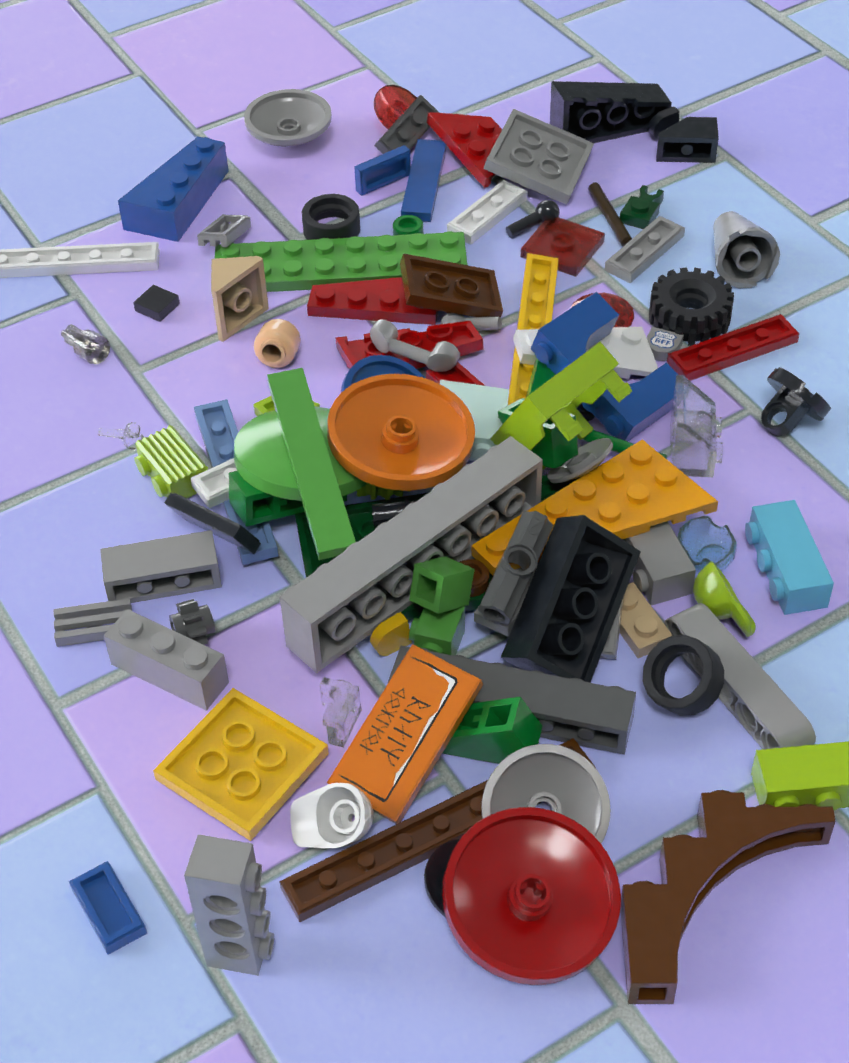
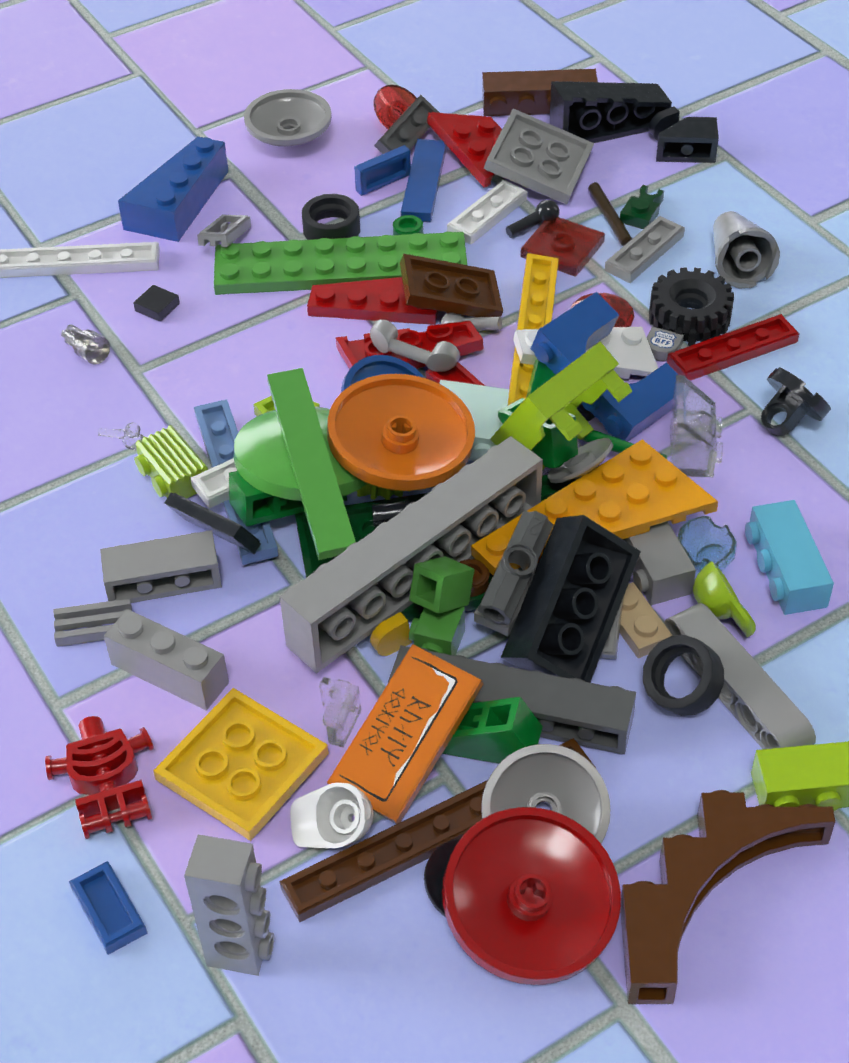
dark grey gear [169,599,215,645] -> none
tan slope [211,256,269,342] -> none
light nougat head [254,319,301,368] -> none
none -> red piece [45,716,154,839]
none -> reddish brown brick [482,69,598,116]

